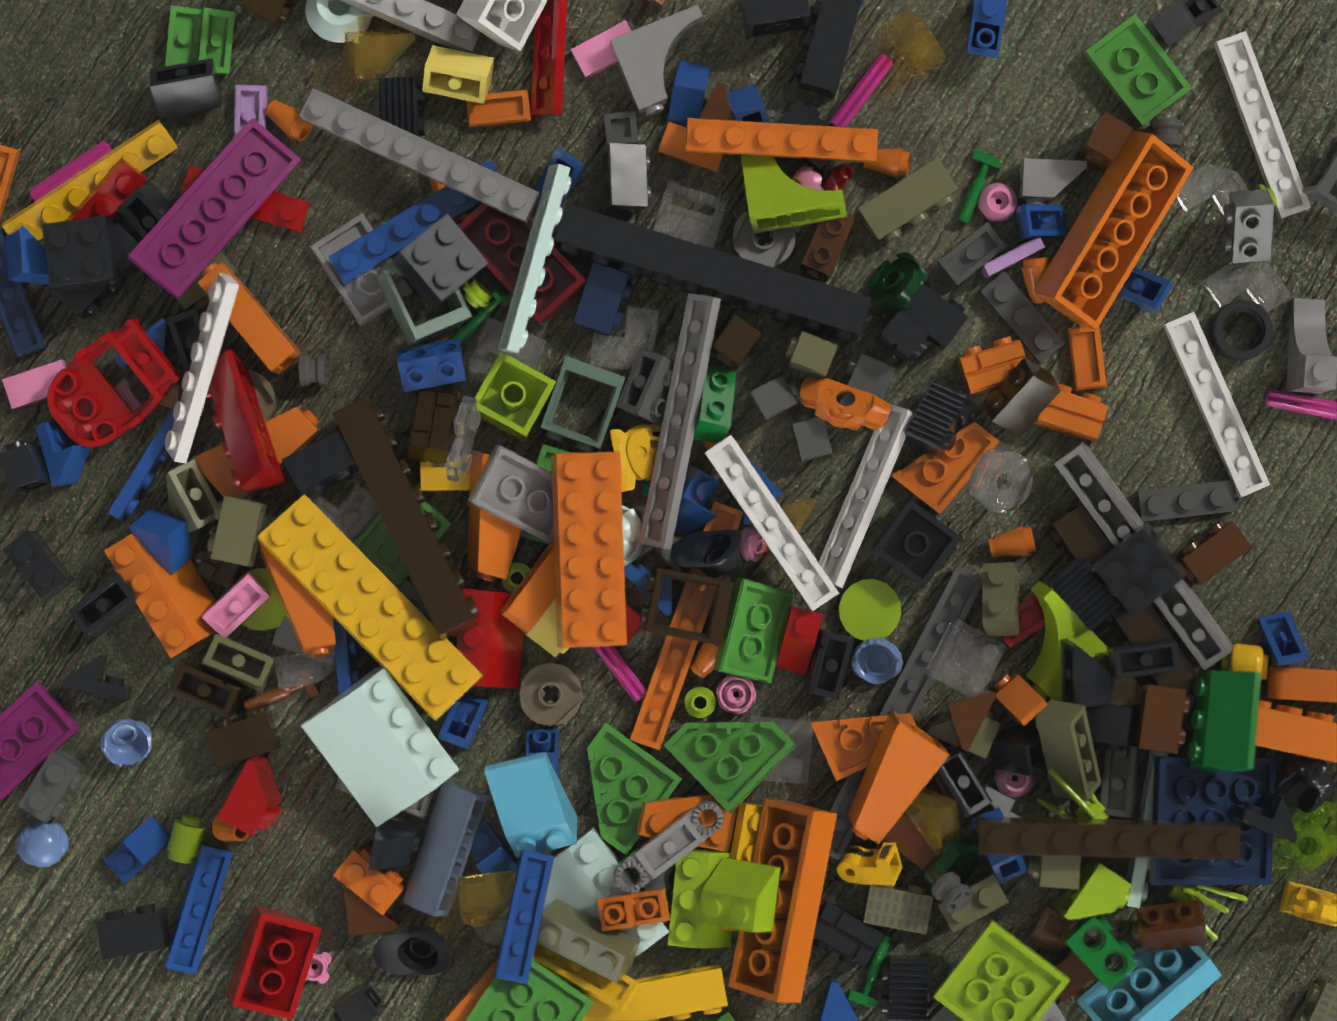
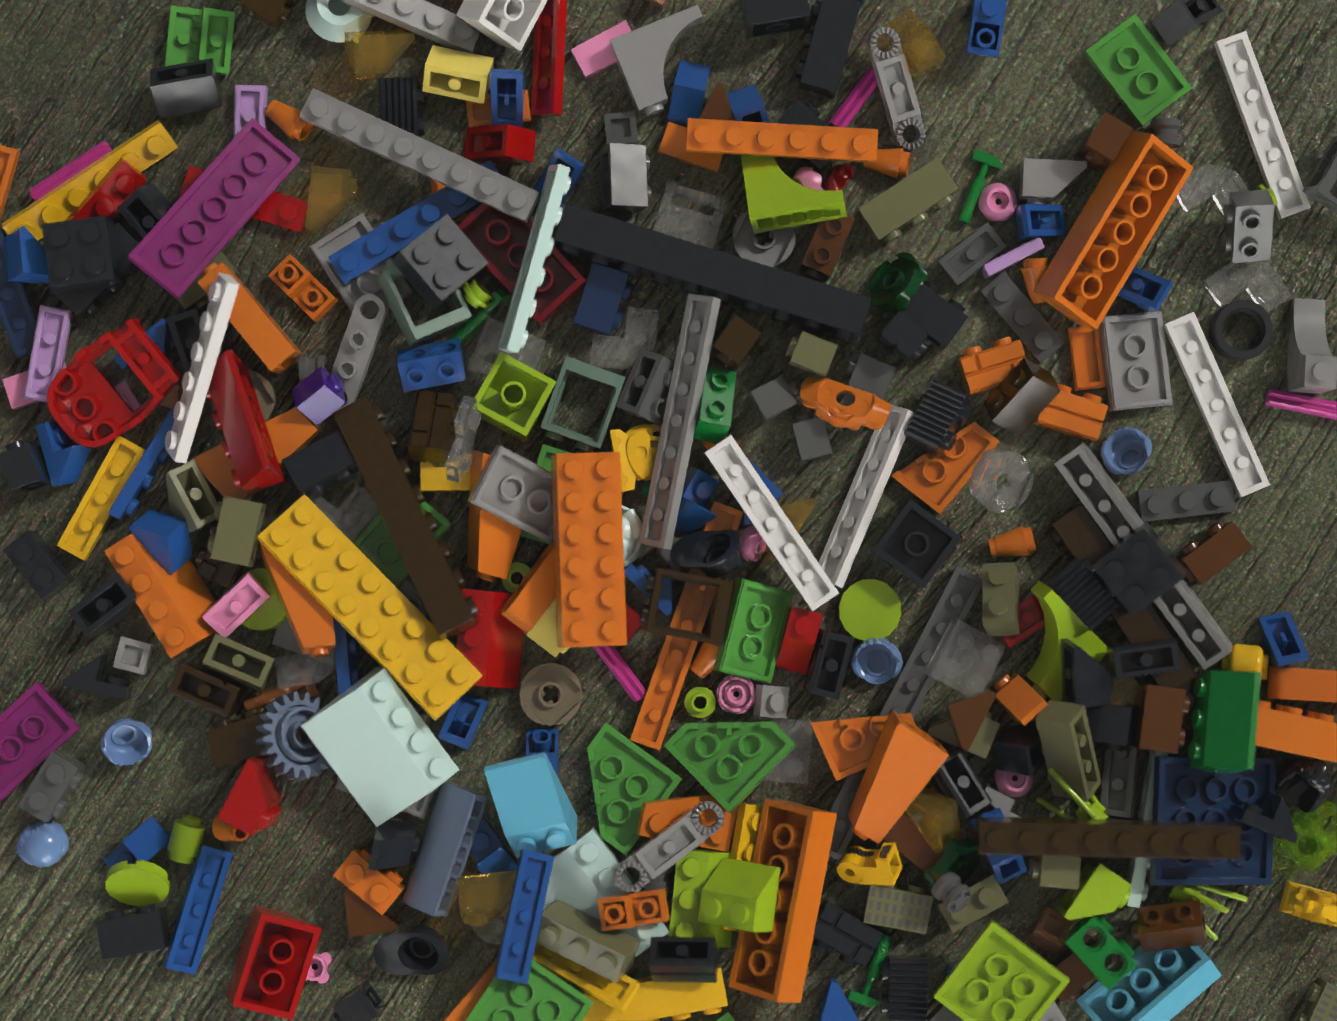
none -> lavender tile [23,305,73,403]
none -> yellow plate [56,436,146,561]
none -> lime tile [105,860,170,906]
none -> light grey plate [113,636,154,675]
none -> sand blue gear [256,691,331,780]
none -> orange slope [268,254,338,323]
none -> dark purple brick [292,366,346,425]
none -> clear yellow slope [305,166,357,233]
none -> light grey plate [331,294,388,411]
none -> red slope [464,124,536,164]
none -> blue slope [491,69,525,127]
none -> black brick [649,937,719,983]
none -> light grey plate [753,684,789,719]
none -> light grey plate [866,27,926,150]
none -> light grey tile [1099,311,1173,412]
none -> medium blue hair [1100,427,1152,475]

